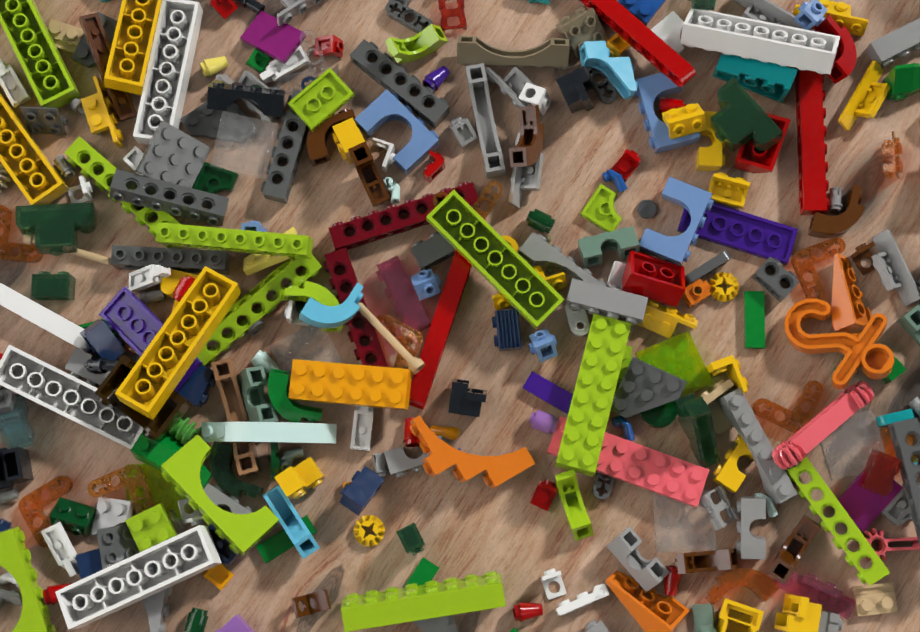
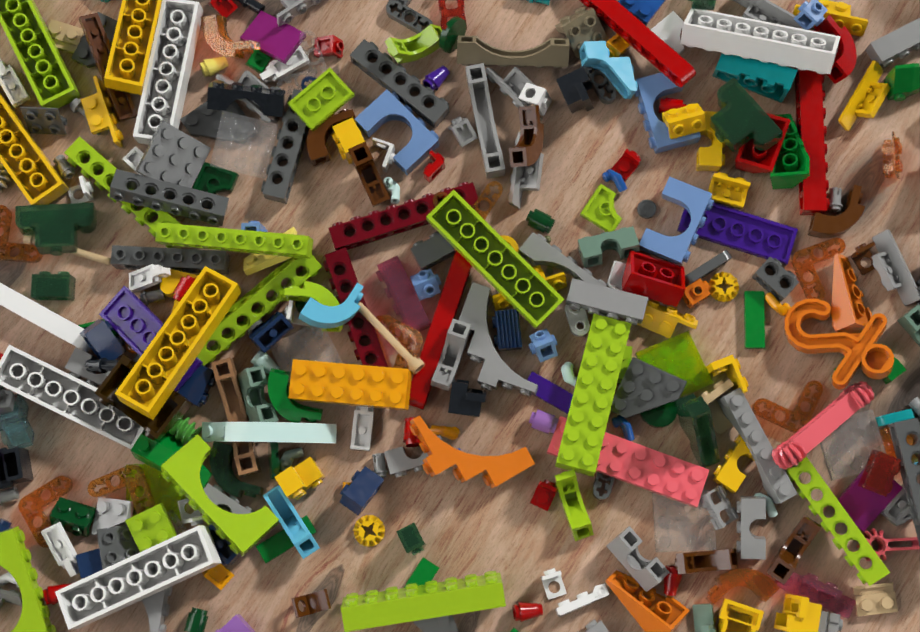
none -> clear orange arch [201,14,260,59]
none -> dark blue brick [248,311,294,353]
none -> light grey arch [430,319,471,391]
none -> dark green tile [439,16,467,53]
none -> light grey arch [459,282,538,396]
none -> light aqua arm [561,362,577,387]
none -> light orange arm [764,292,791,316]
none -> green wedge [770,114,810,189]

